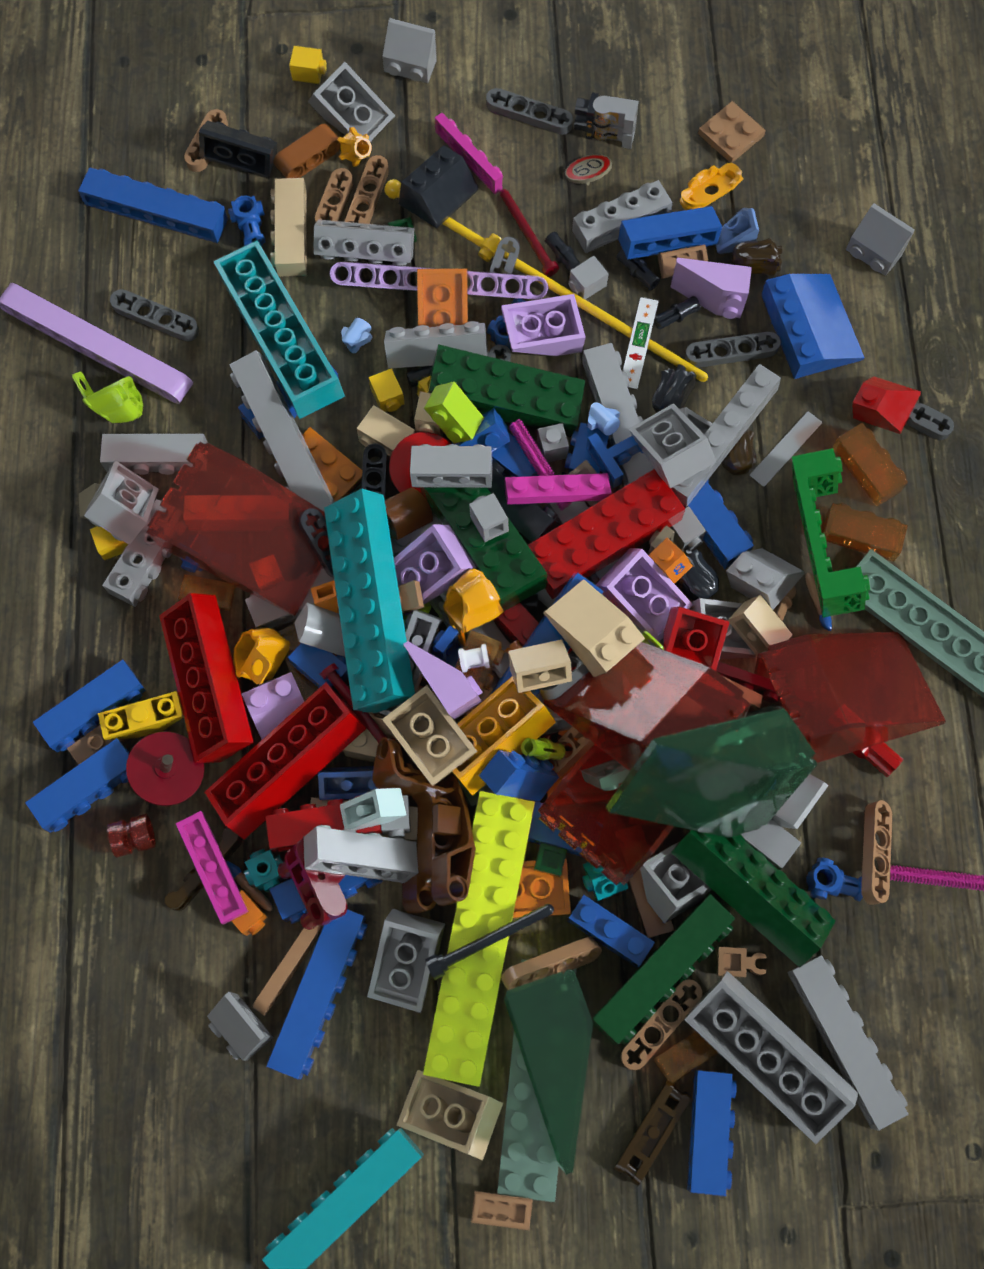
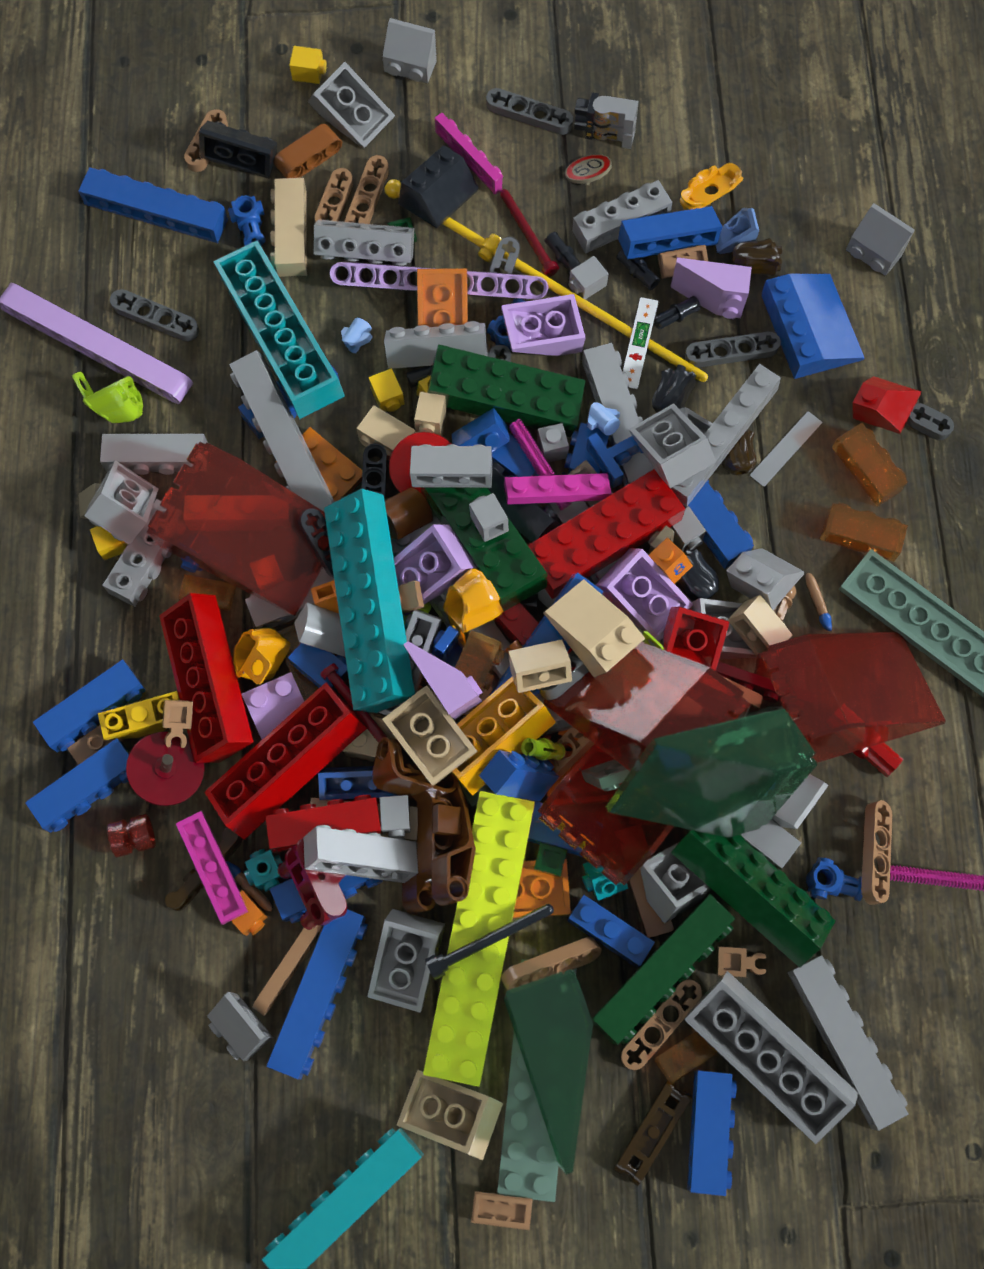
light orange rock [337,127,372,167] -> none
light aqua slope [340,788,406,830] -> none
lime brick [424,382,484,444] -> none
white bush [458,644,490,673] -> none
medium nougat plate [698,101,766,163] -> none
green plate [792,448,870,617] -> none
none -> medium nougat plate [162,700,193,748]

